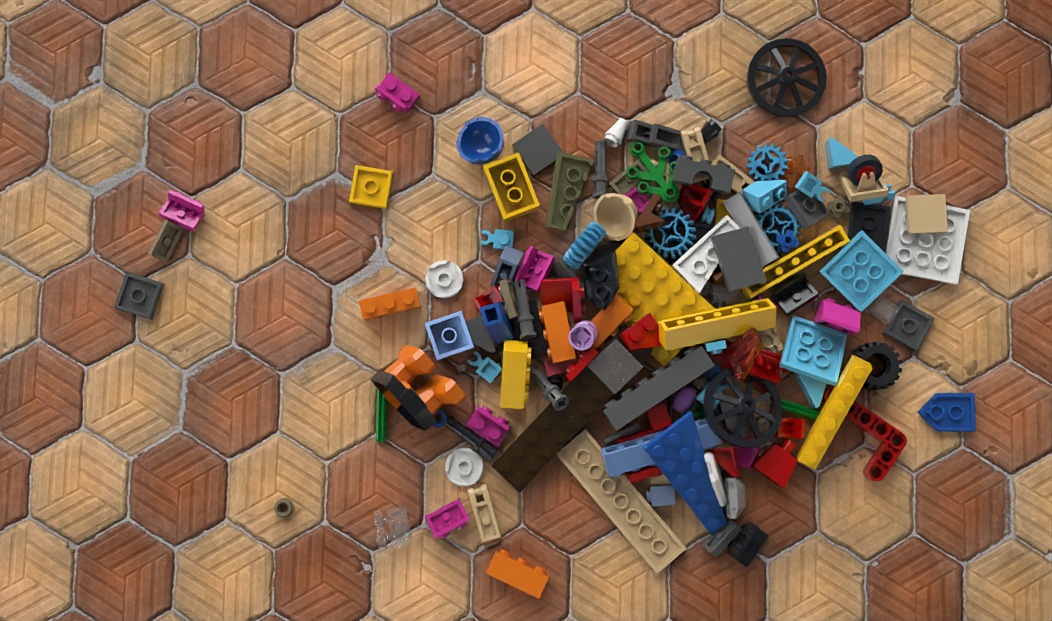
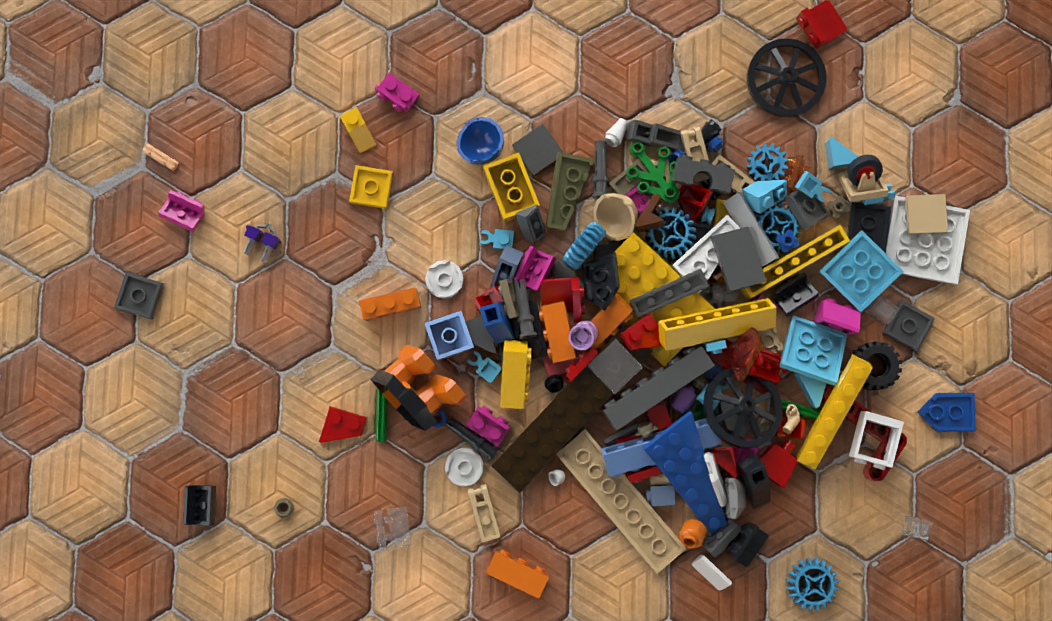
dark tan plate [148,220,184,262] -> none
dark pink bracket [425,498,470,540] -> none
dark grey pin [530,365,569,411] -> none
none -> light nougat axle [143,144,179,171]
none -> black bracket [183,485,216,526]
none -> piece [243,223,282,262]
none -> red wing [319,406,367,443]
none -> yellow slope [340,107,376,154]
none -> dark grey slope [516,205,546,245]
none -> white hinge [549,469,565,486]
none -> dark grey tile [630,268,709,318]
none -> dark tan plate [635,421,658,438]
none -> orange head [679,519,707,549]
none -> white slope [692,554,732,591]
none -> blue plate [706,136,724,153]
none -> black slope [737,454,771,509]
none -> tan arm [782,404,800,434]
none -> dark azure gear [786,557,840,611]
none -> red bracket [796,0,847,49]
none -> white window [849,411,904,470]
none -> clear brick [901,515,932,541]

